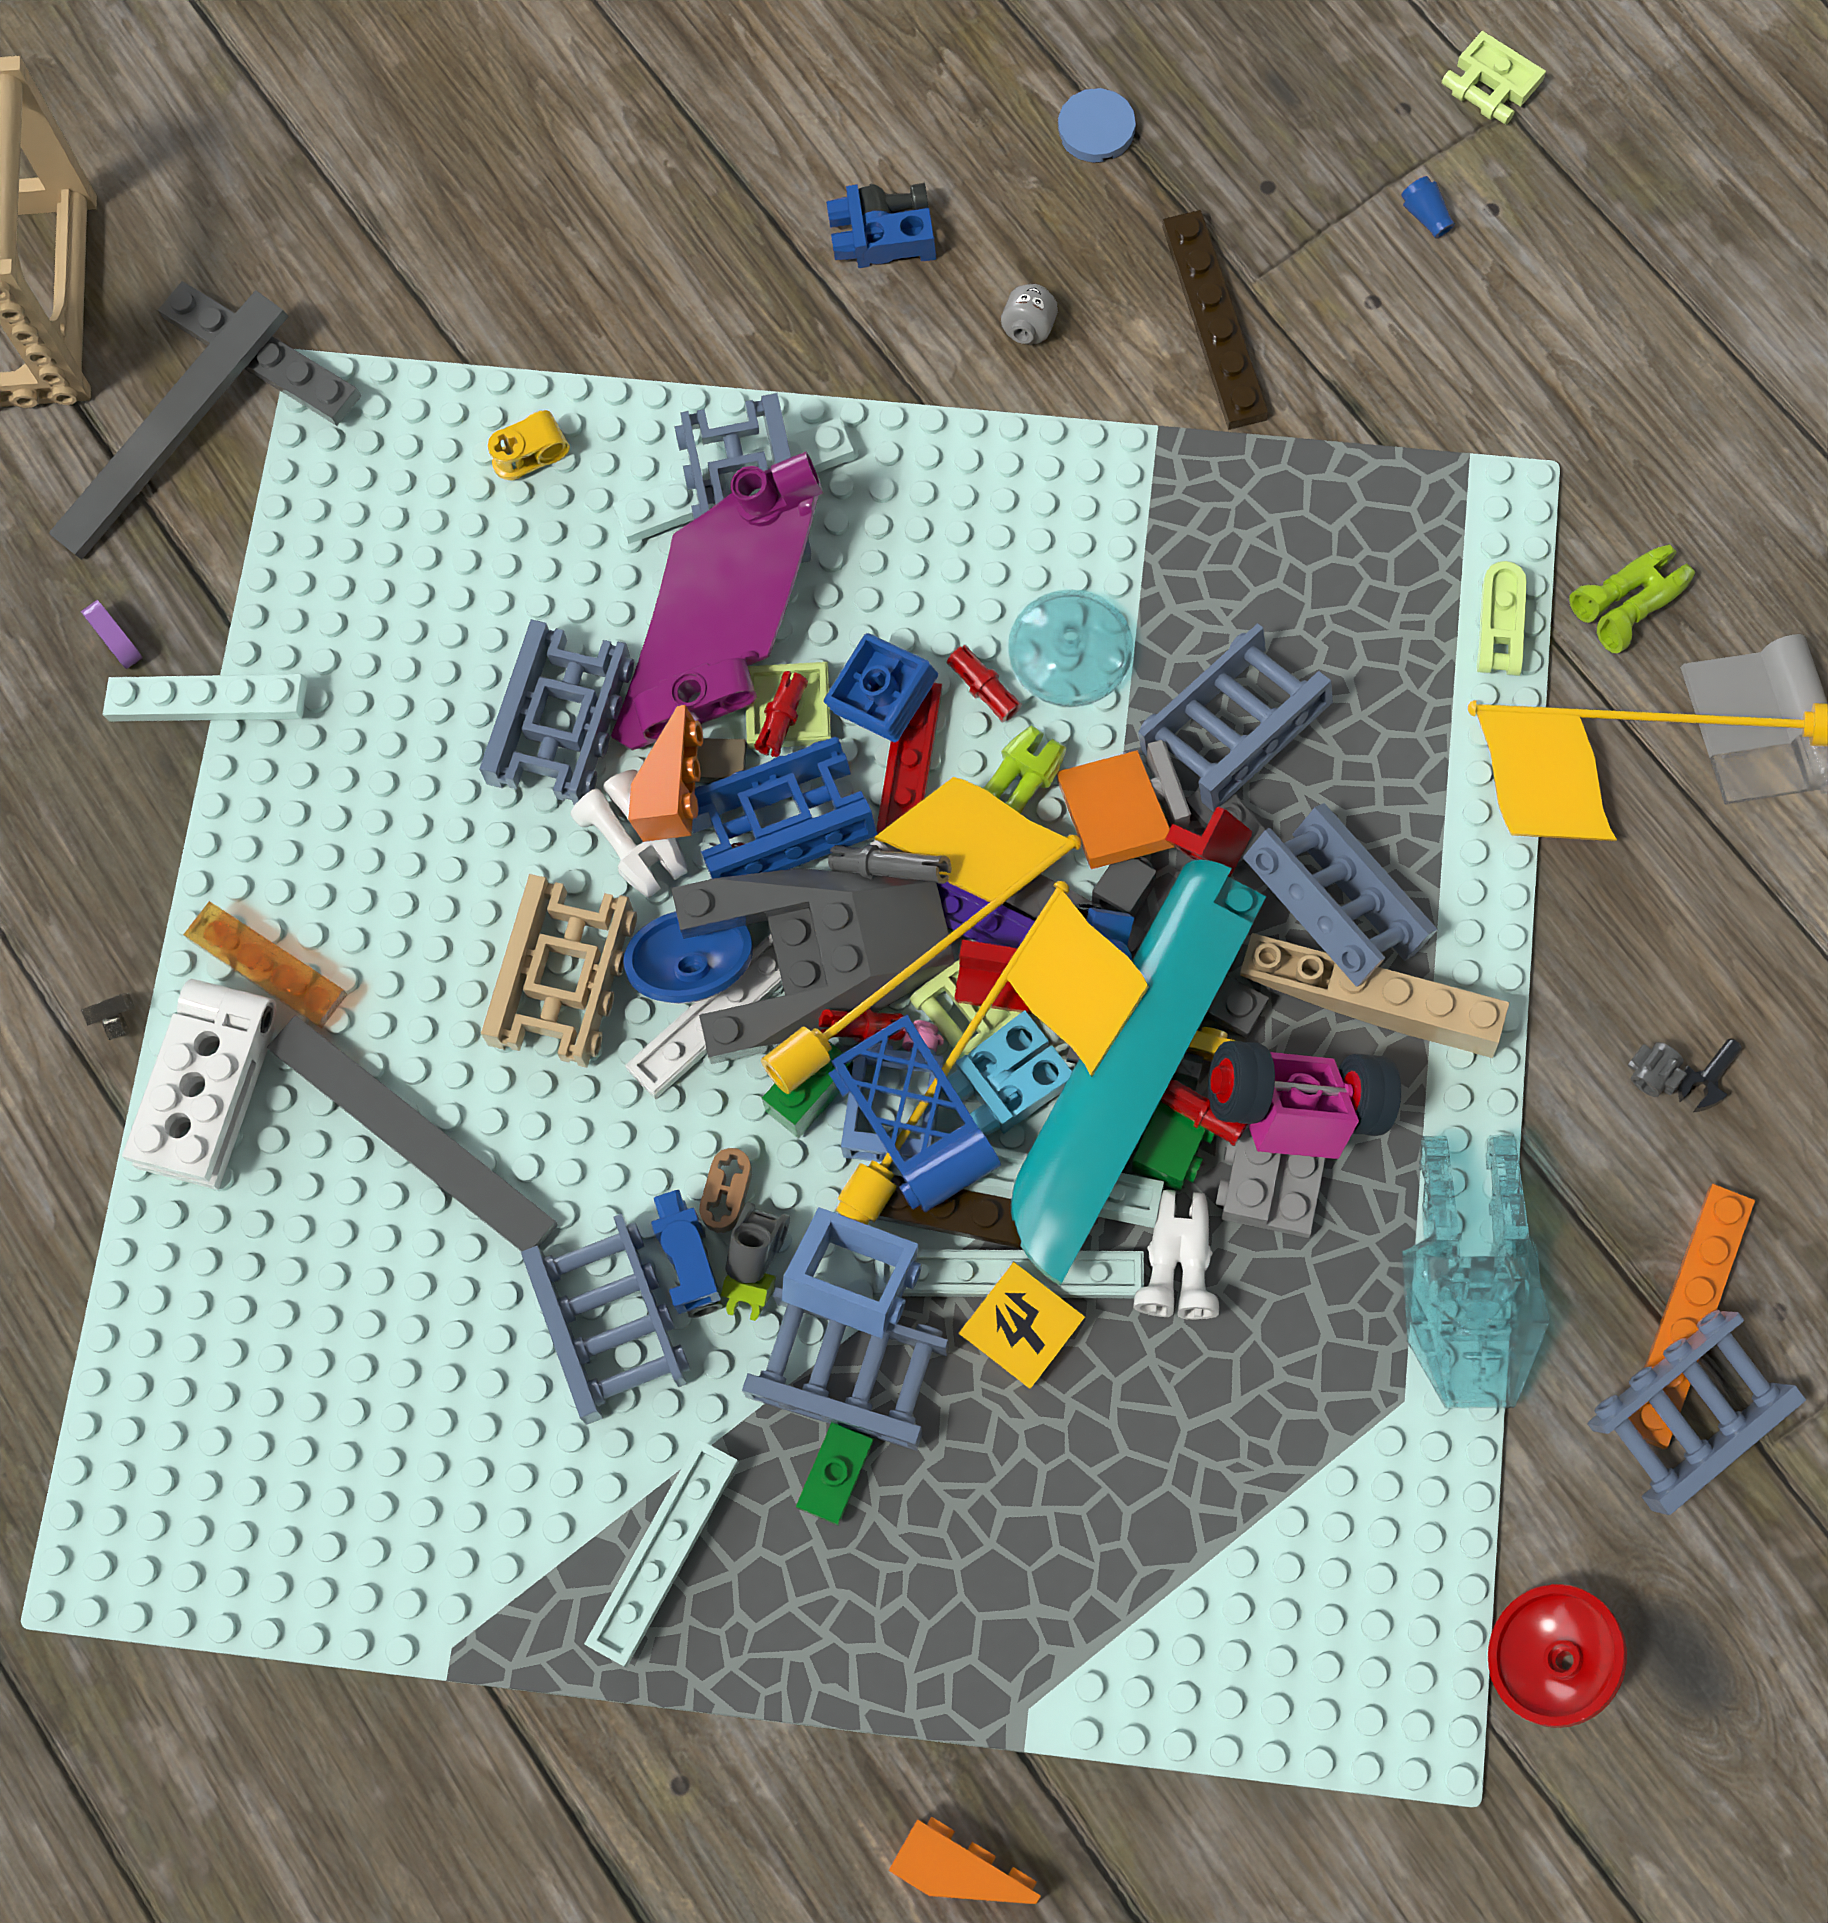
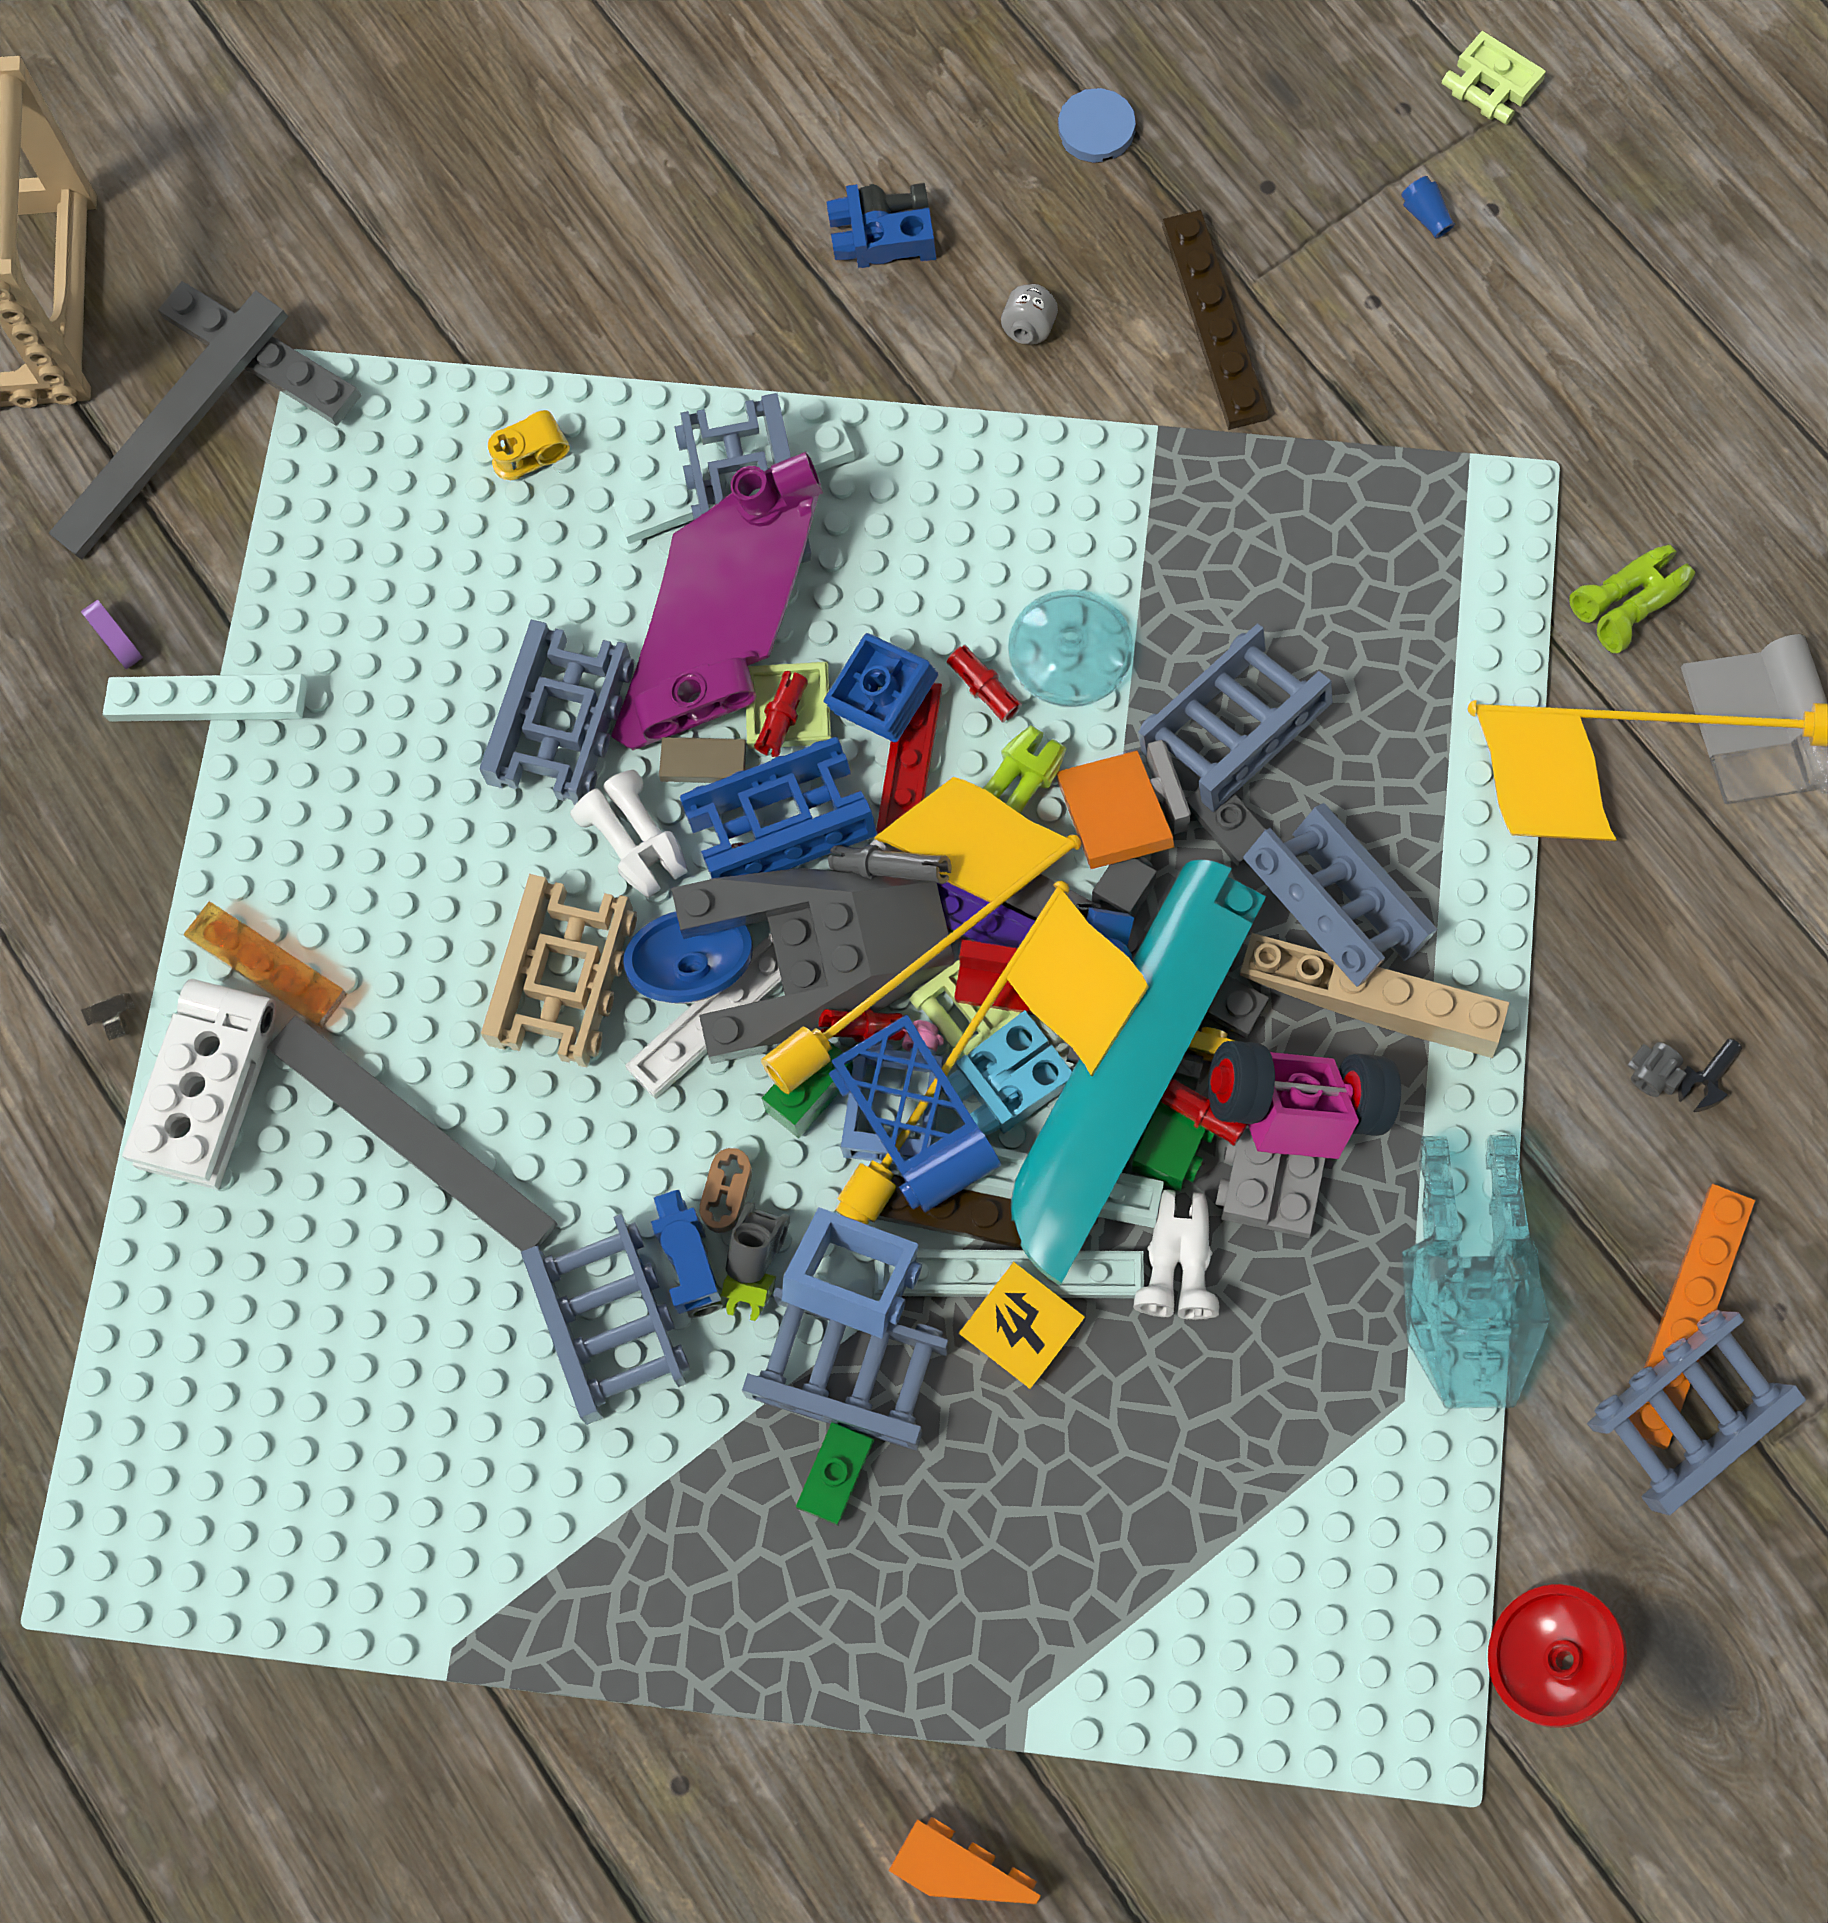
light aqua plate [584,1439,739,1668] -> none
orange slope [628,705,703,842] -> none
red panel [1165,806,1252,877] -> none
yellowish green plate [1477,561,1527,676] -> none

